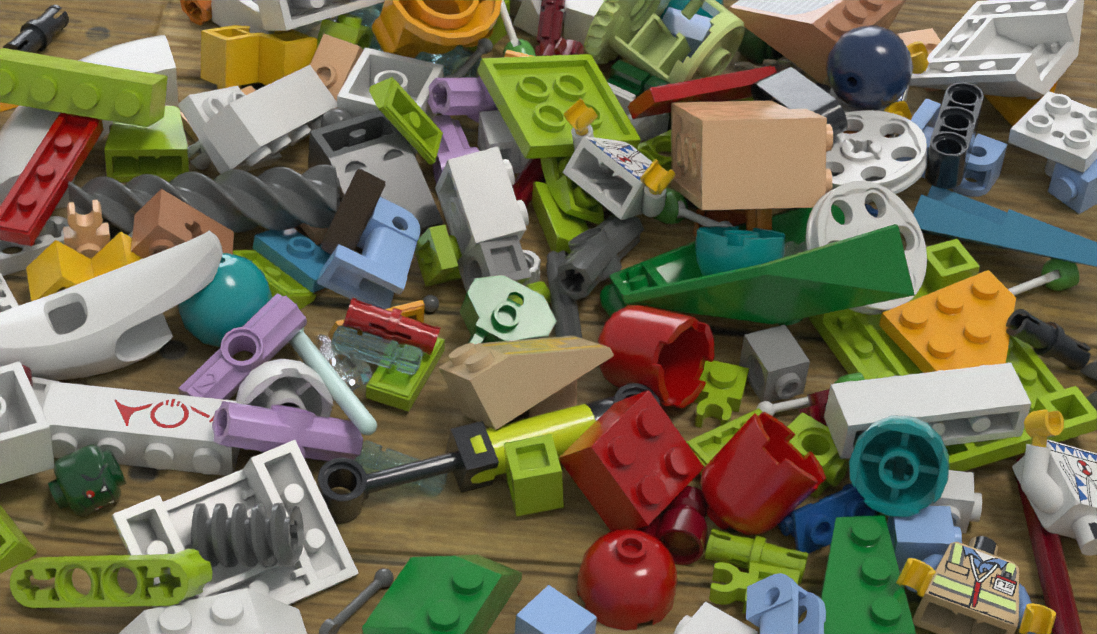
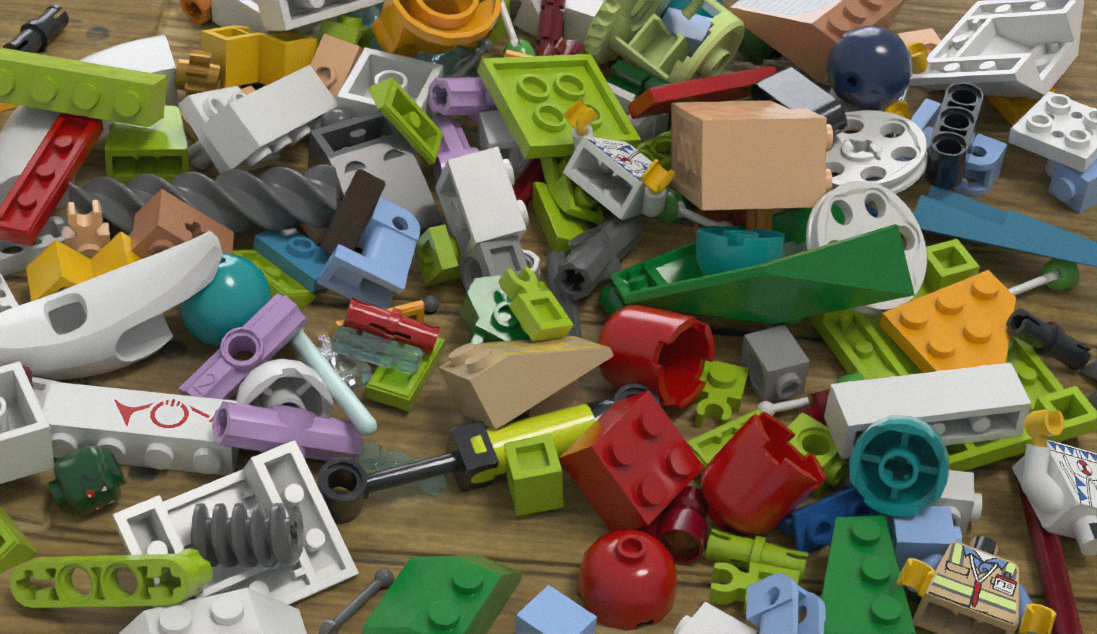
none -> pearl gold gear [175,50,222,98]
none -> lime plate [498,266,574,342]

